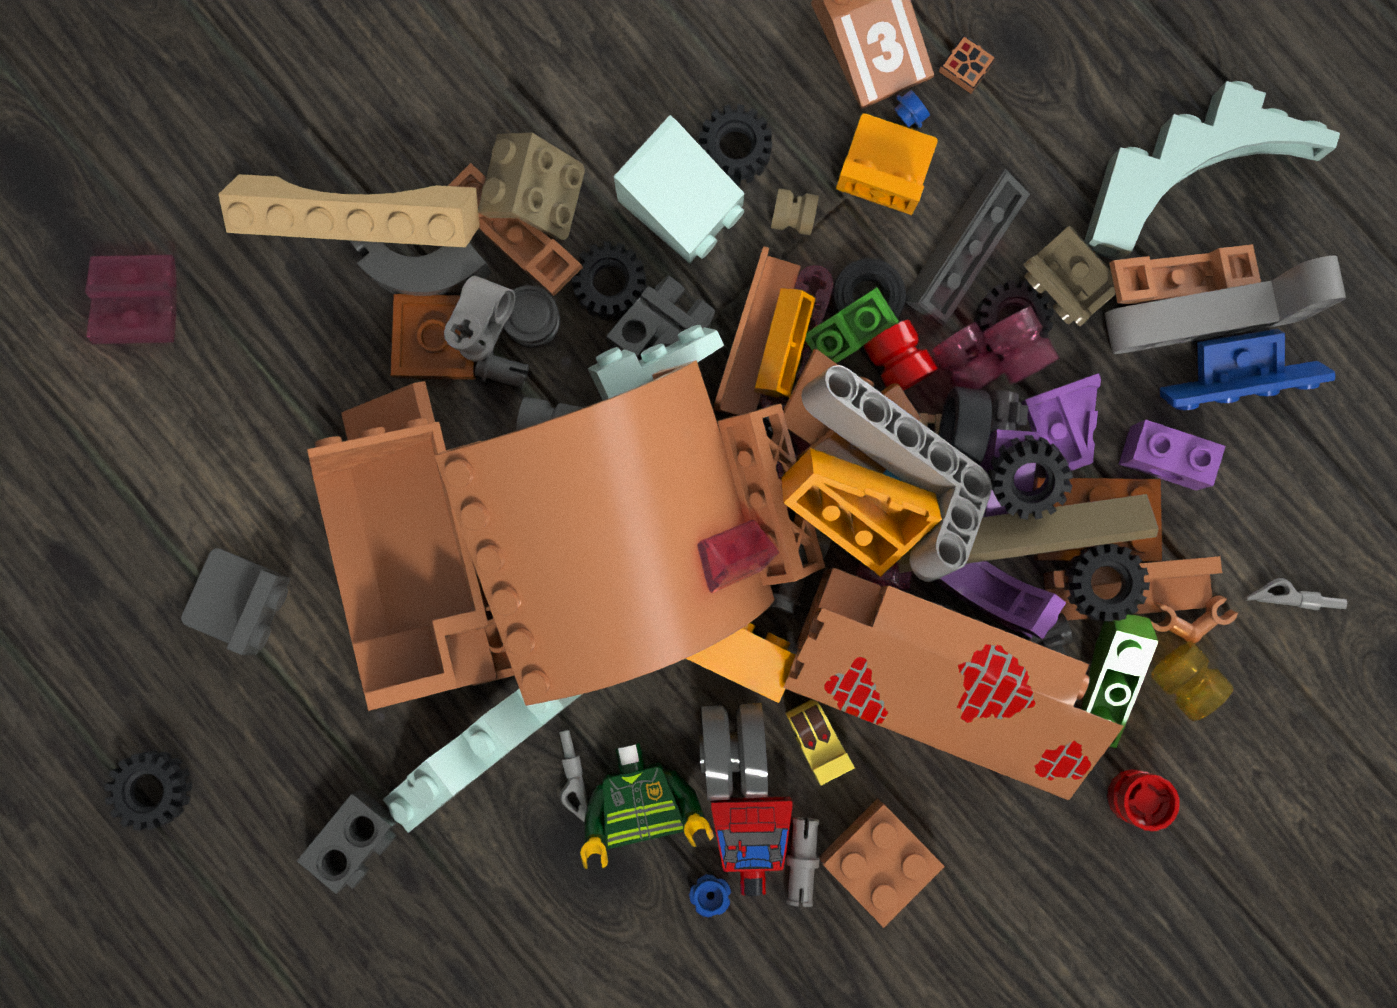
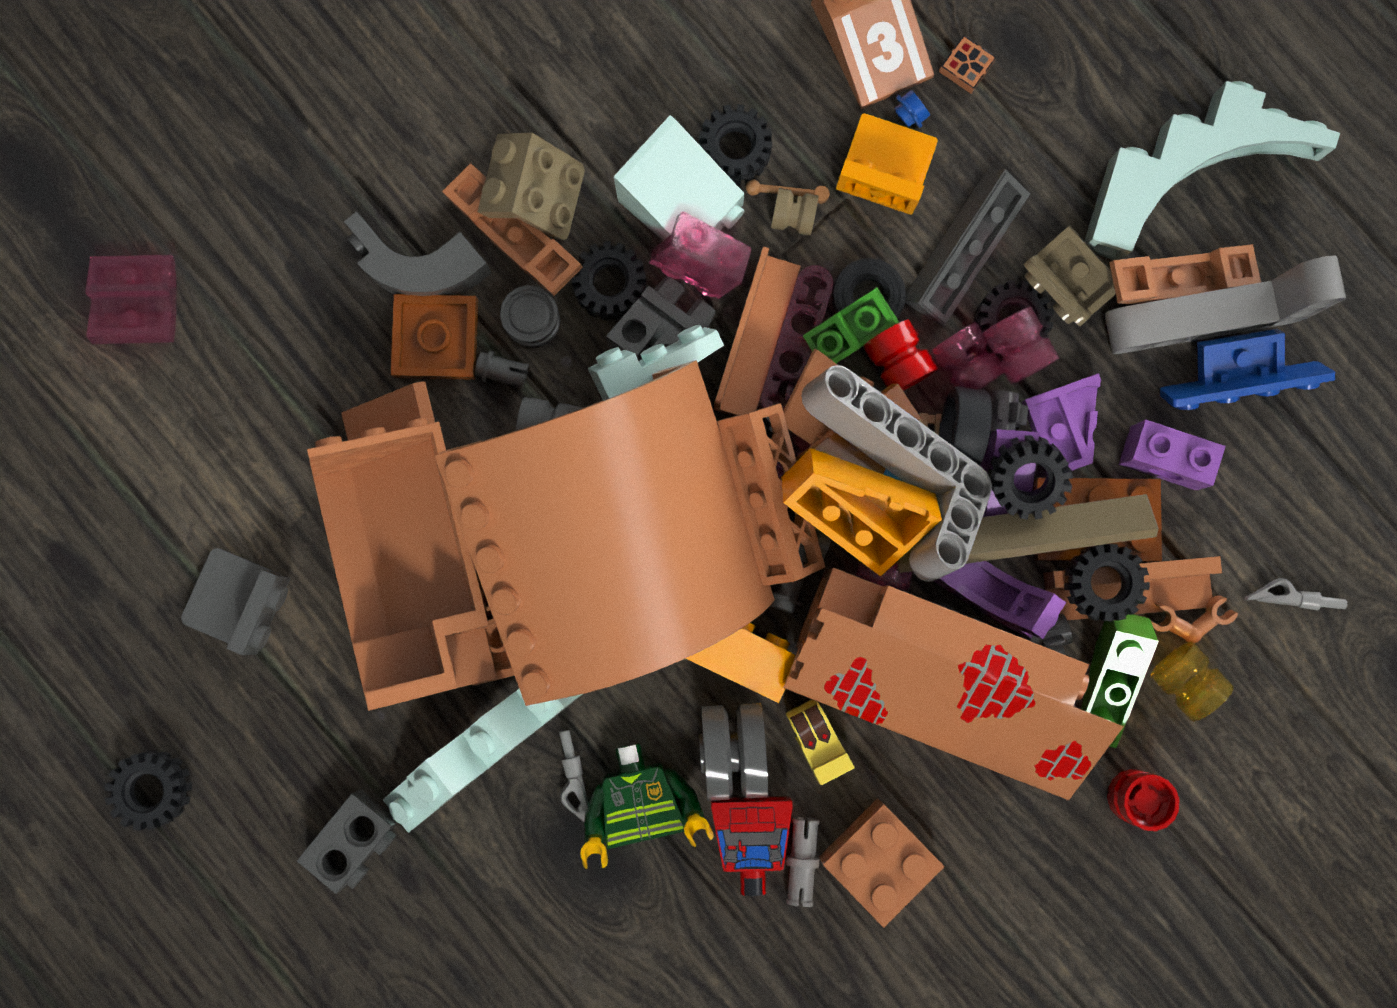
tan arch [219,174,480,247] -> none
light grey piece [444,275,515,362] -> none
blue plate [689,874,731,917] -> none
clear pink slope [697,519,779,594] -> none
light orange piece [754,288,816,398] -> none
none -> clear pink bracket [649,212,751,299]
none -> medium nougat hinge [745,179,830,204]

